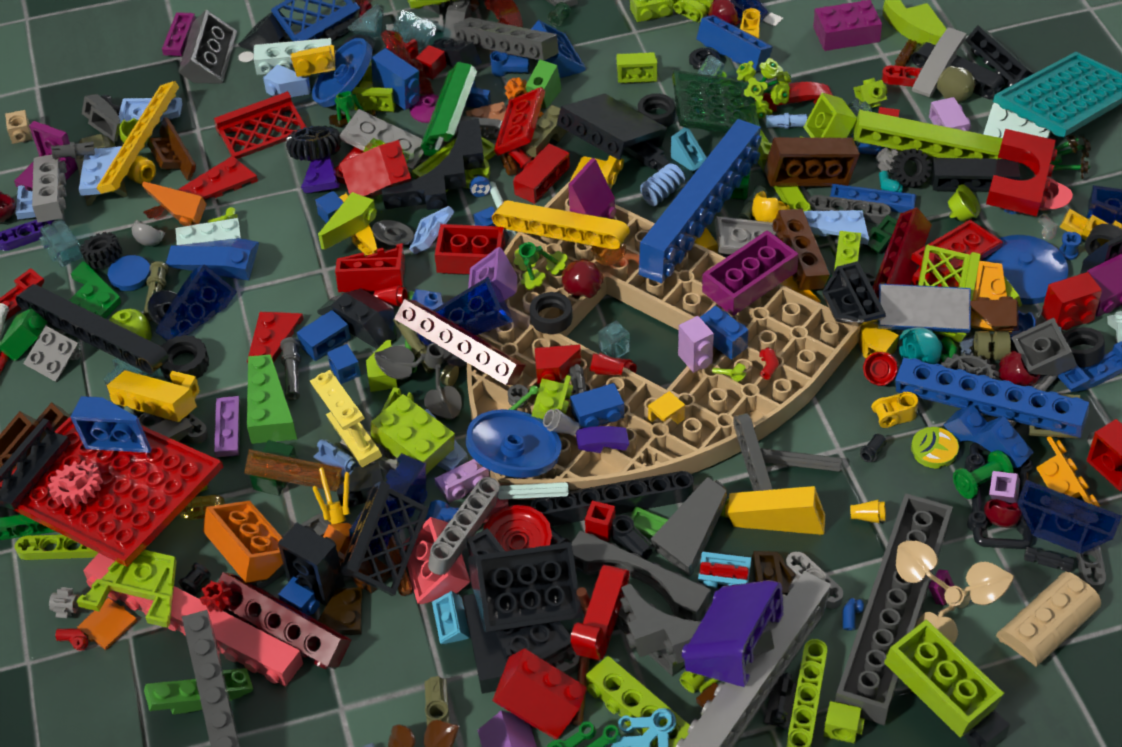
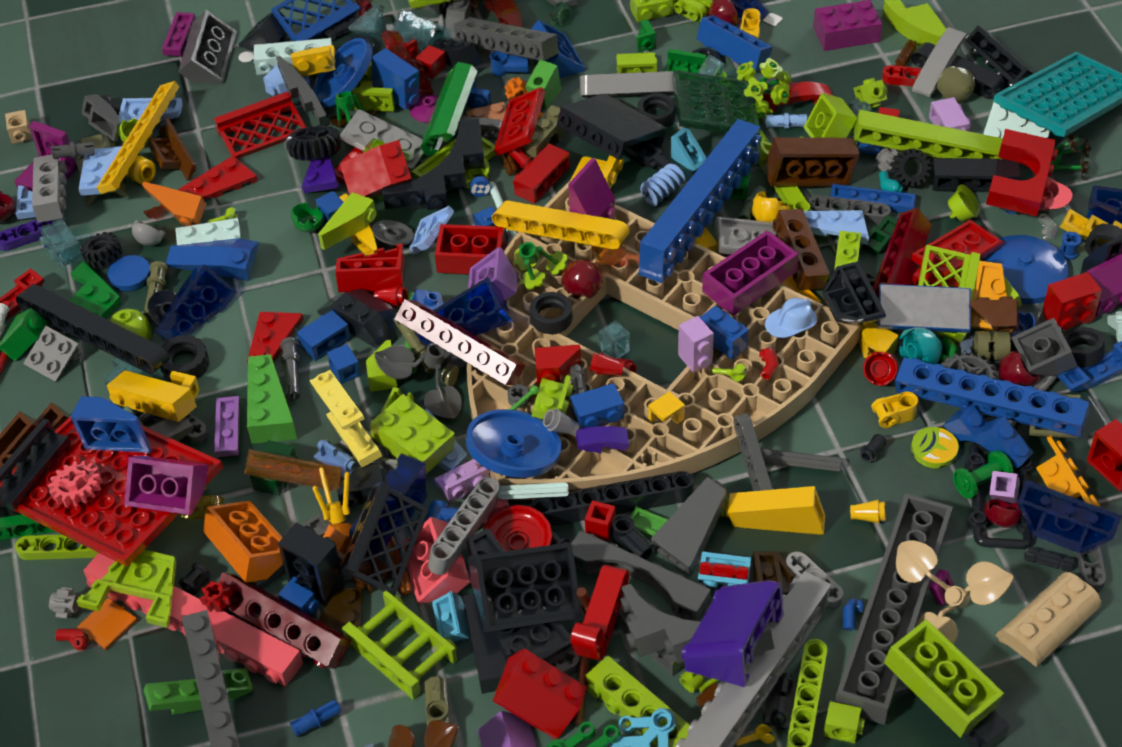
none -> magenta slope [124,456,208,515]
none -> dark grey slope [276,56,327,126]
none -> blue axle [290,700,341,737]
none -> green hair [291,202,324,232]
none -> lime fence [342,590,457,700]
none -> light grey beam [580,71,677,97]
none -> green bracket [636,19,656,52]
none -> green bracket [664,49,707,86]
none -> yellow hand [736,724,775,746]
none -> light blue piece [765,298,817,338]

